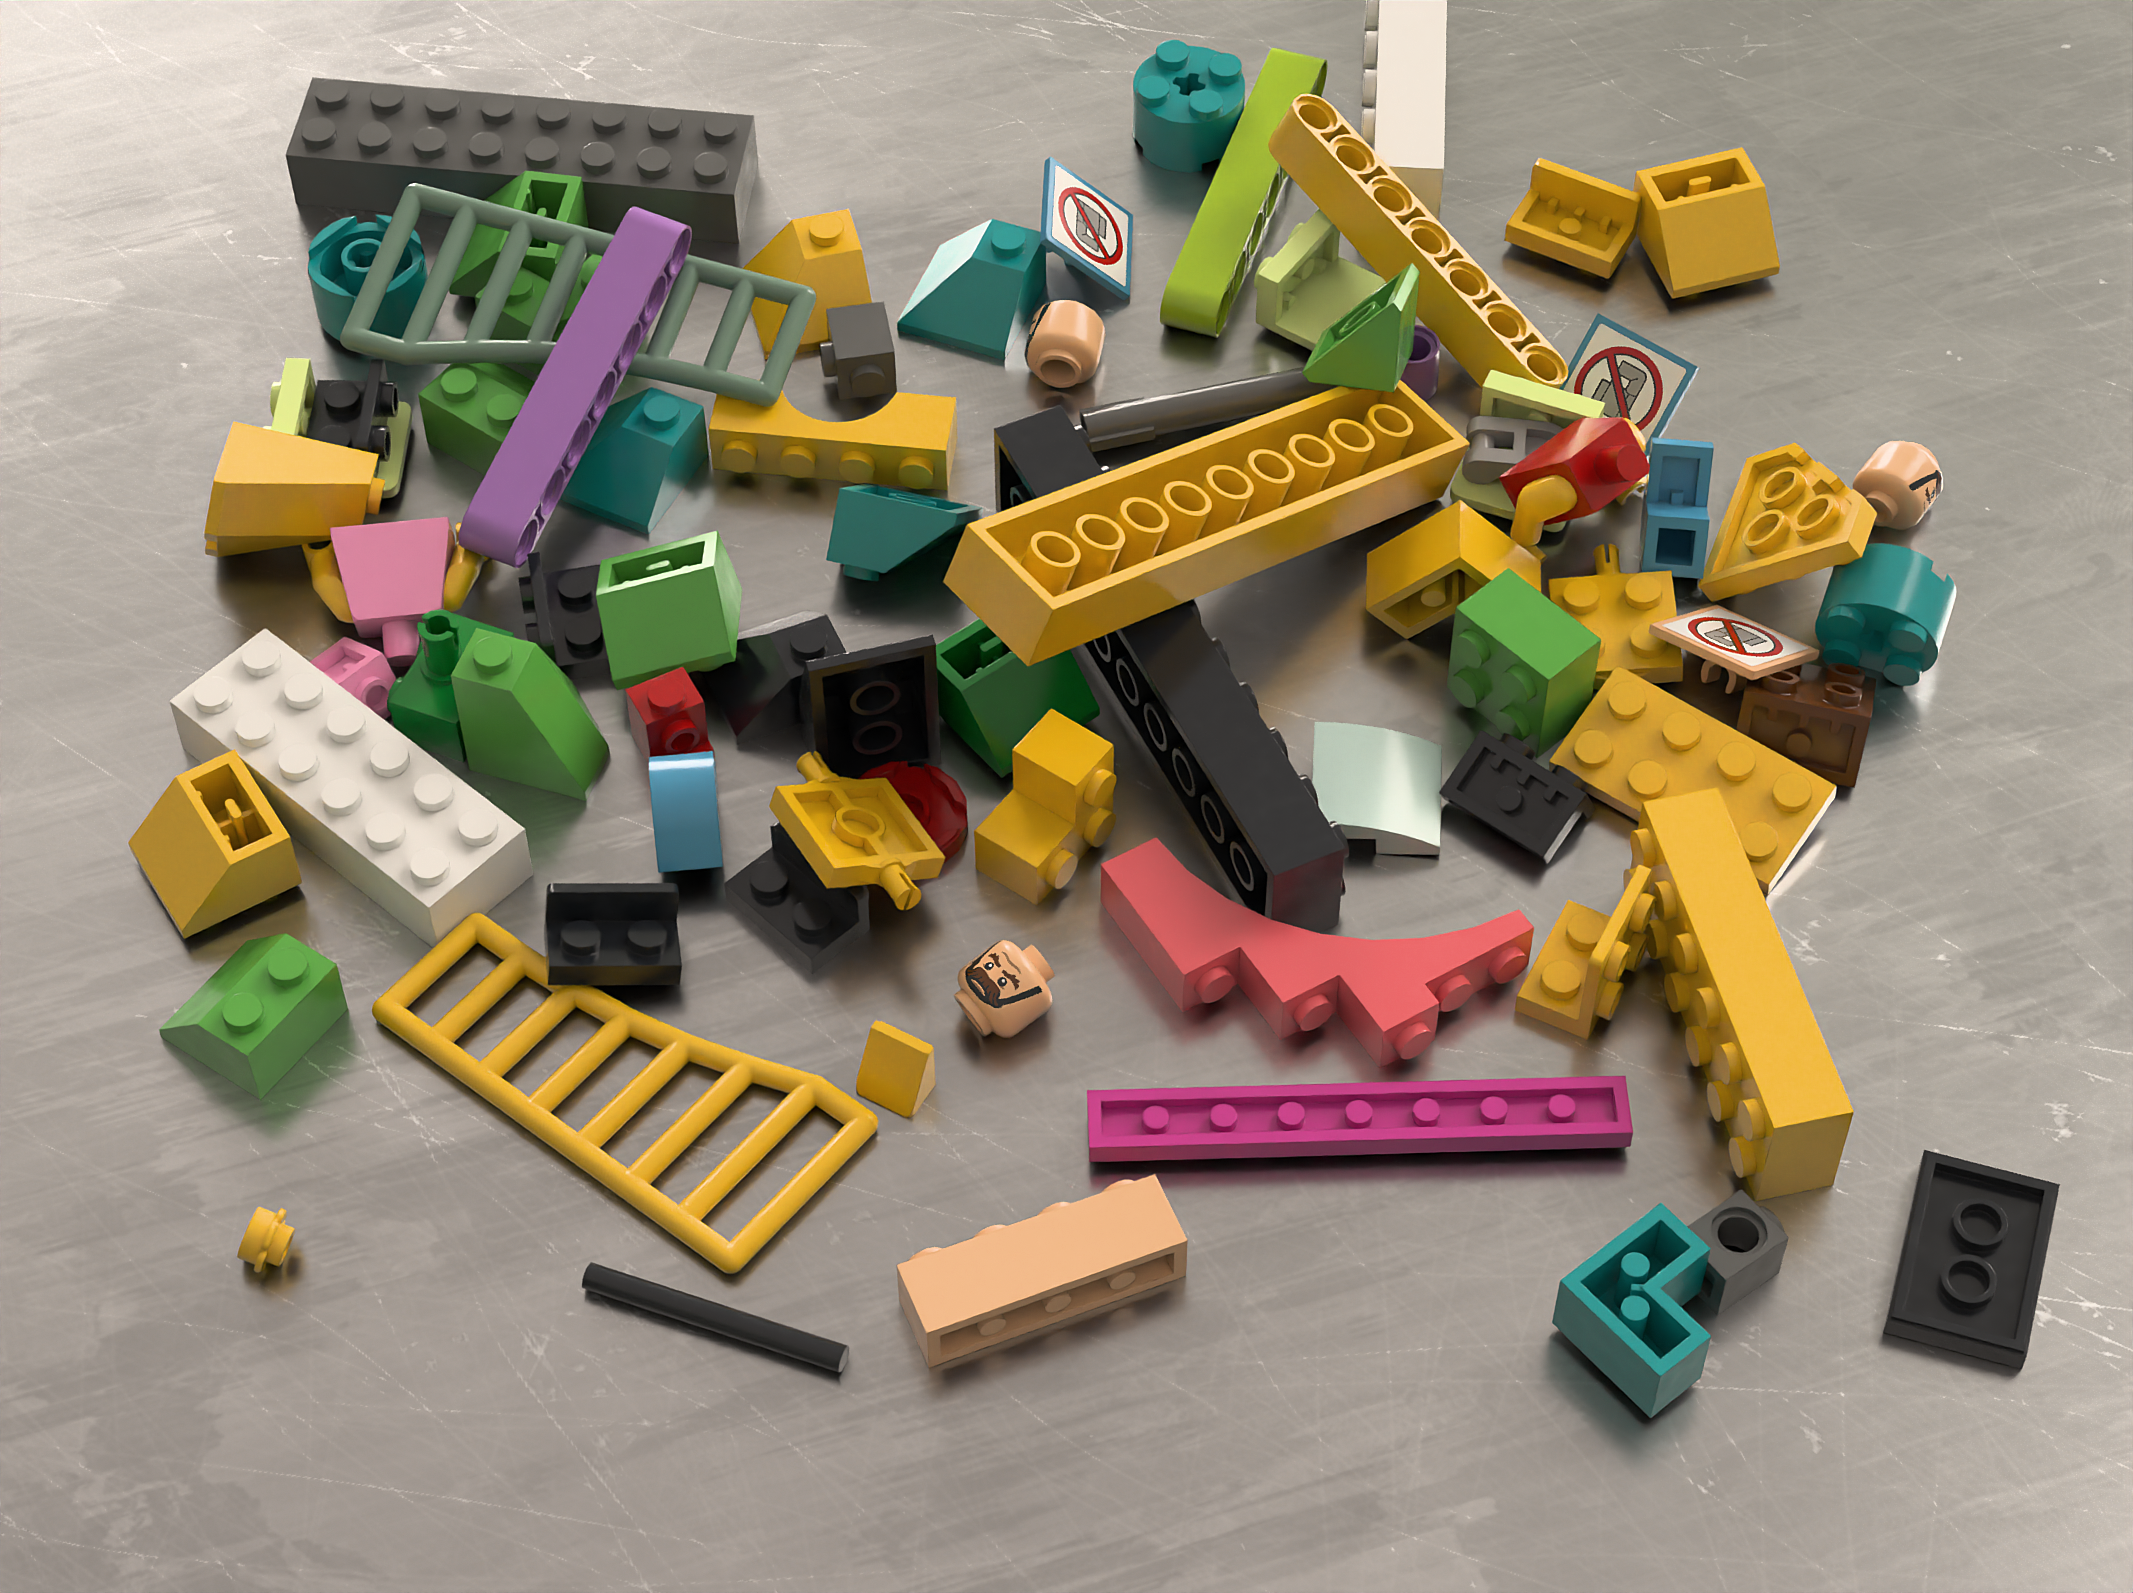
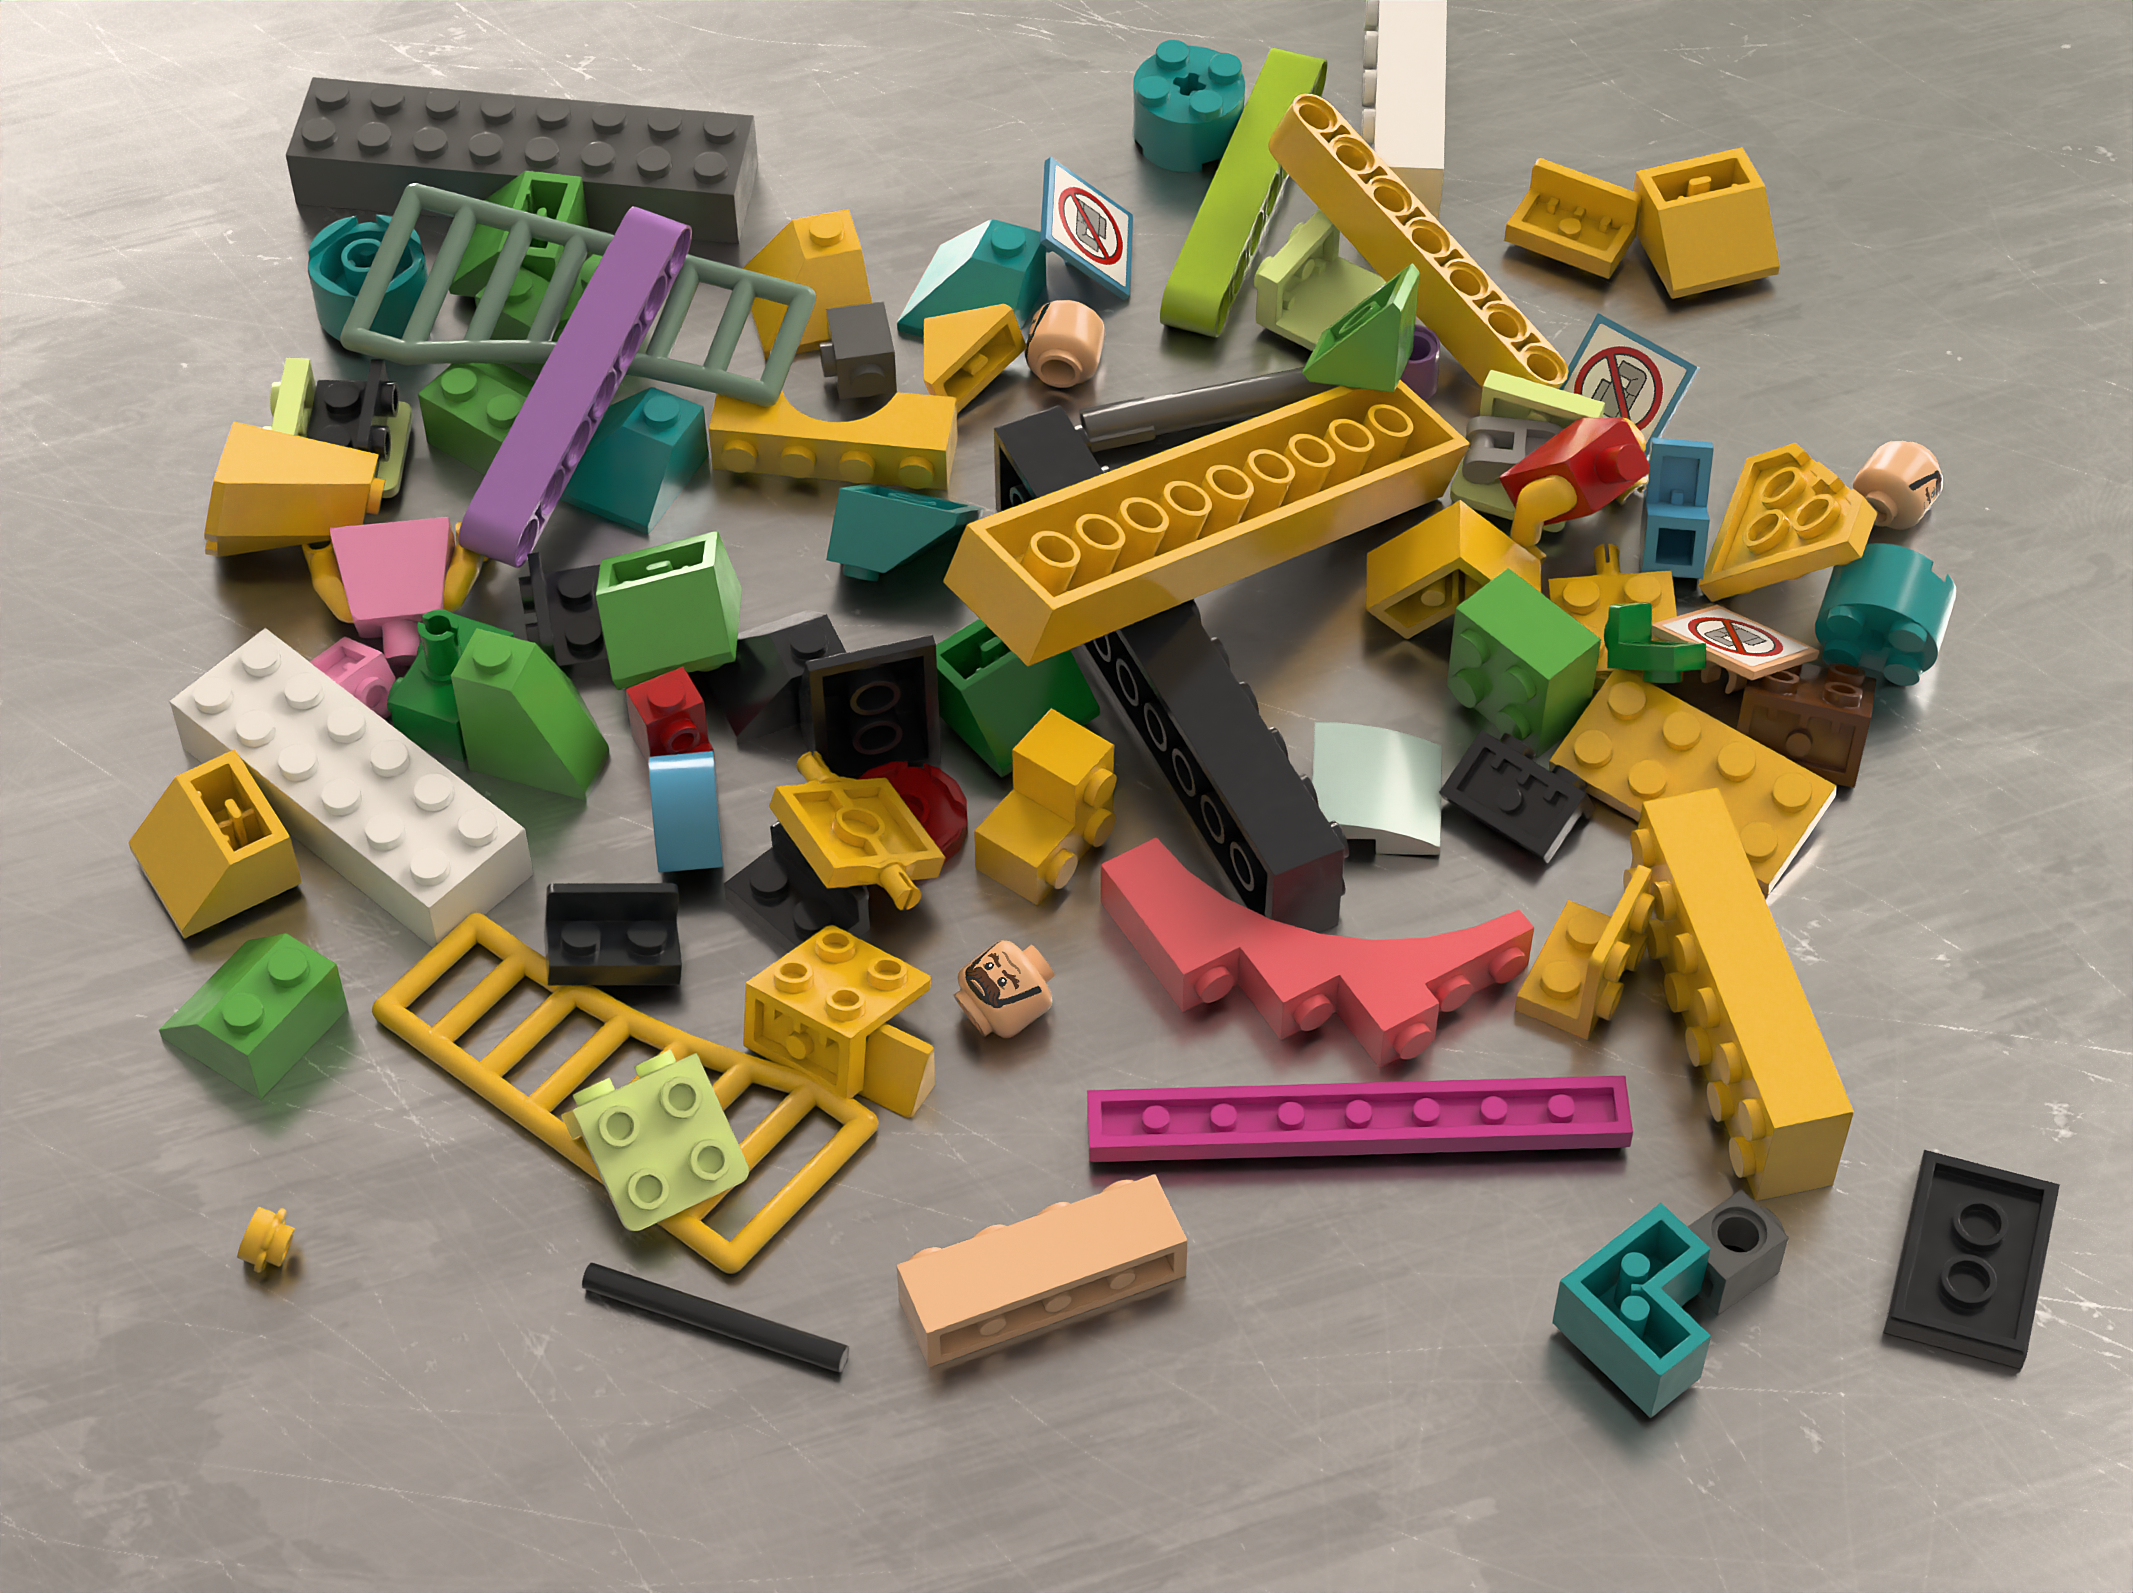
none -> yellowish green bracket [561,1050,749,1231]
none -> yellow bracket [743,925,931,1100]
none -> yellow slope [923,304,1026,414]
none -> green bracket [1604,602,1706,683]

